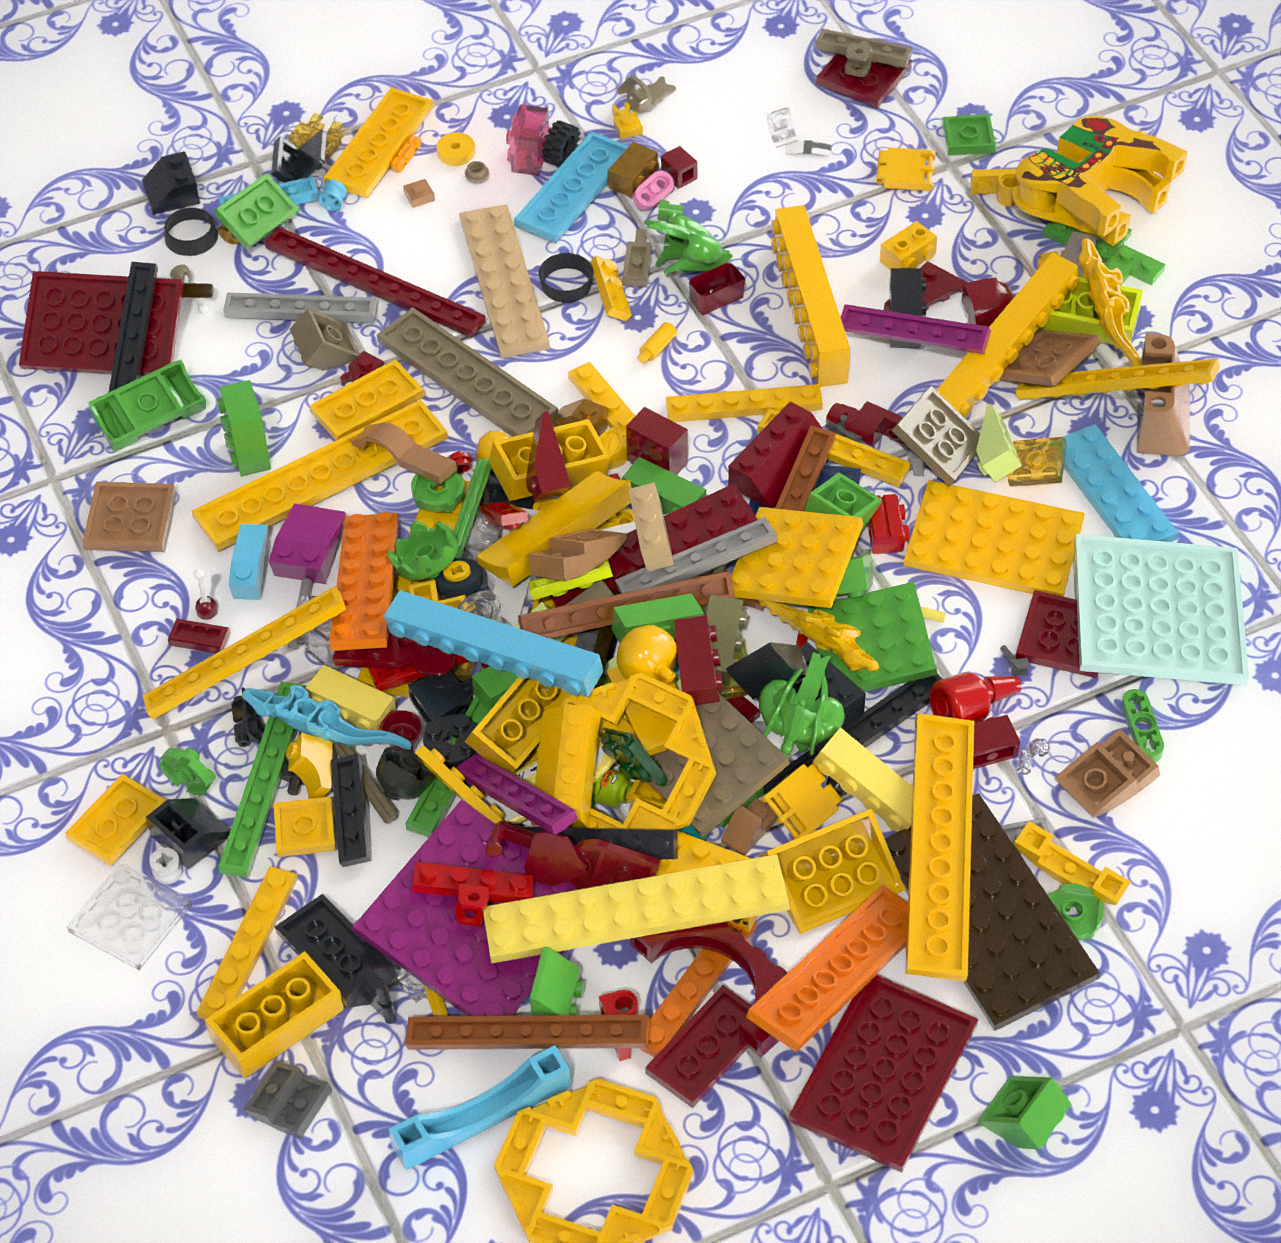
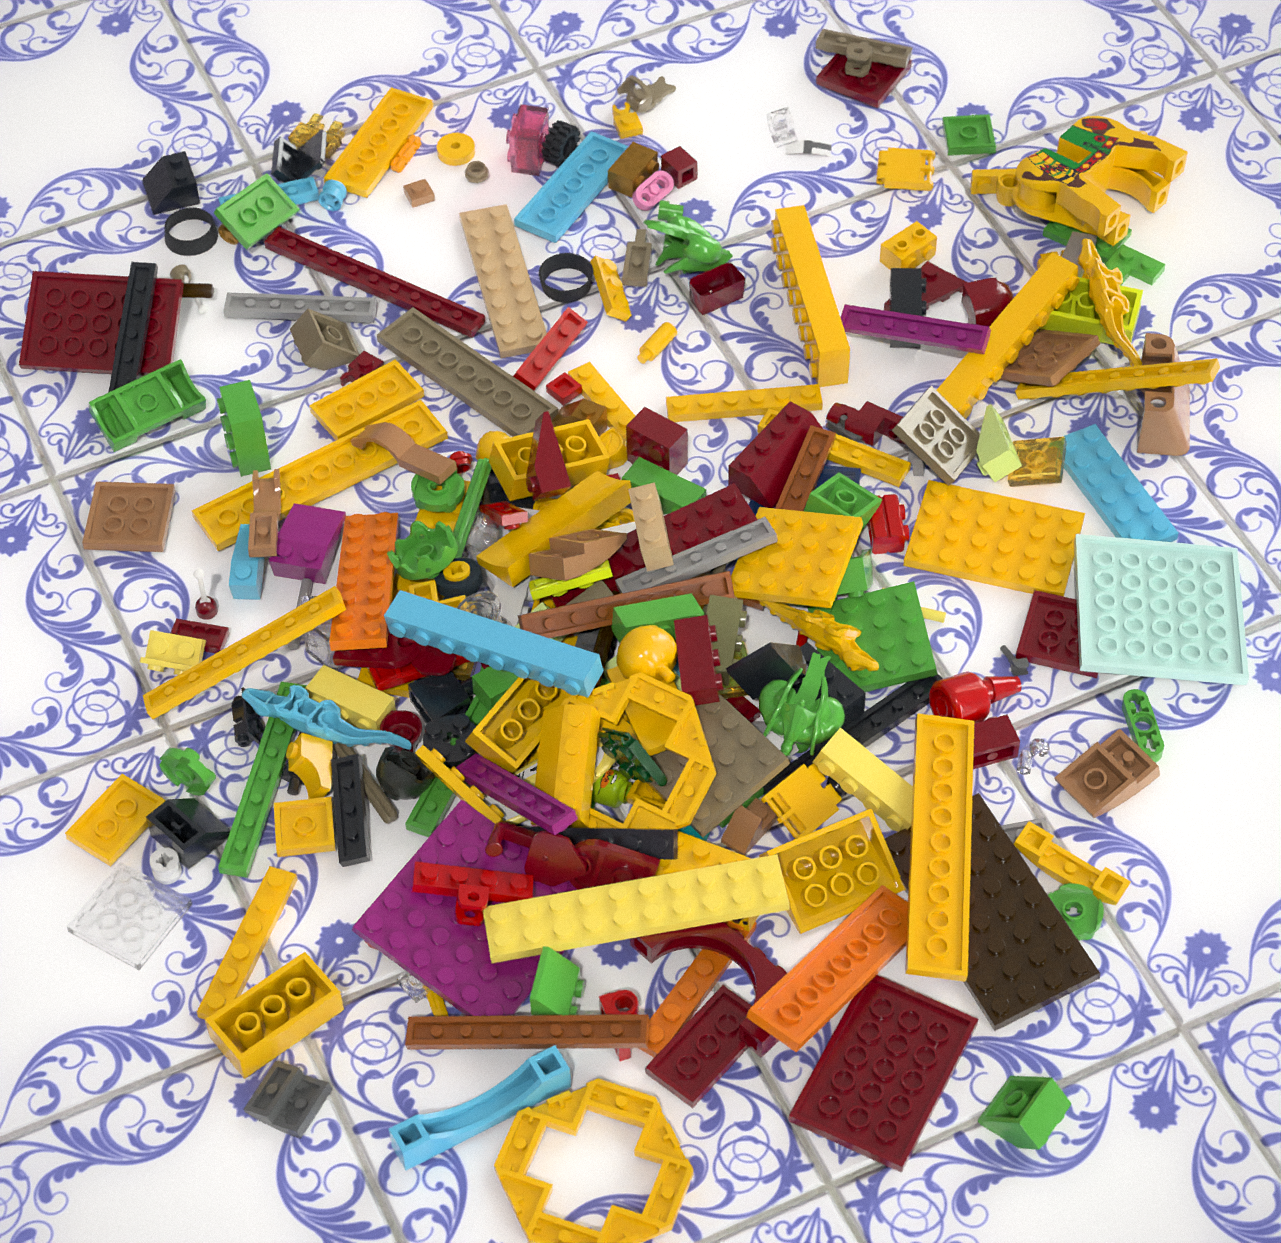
black hinge [274,893,397,1024] -> none
none -> light yellow bracket [140,630,206,675]
none -> medium nougat piece [248,469,281,558]
none -> plate [513,307,588,391]
none -> red plate [546,372,582,406]

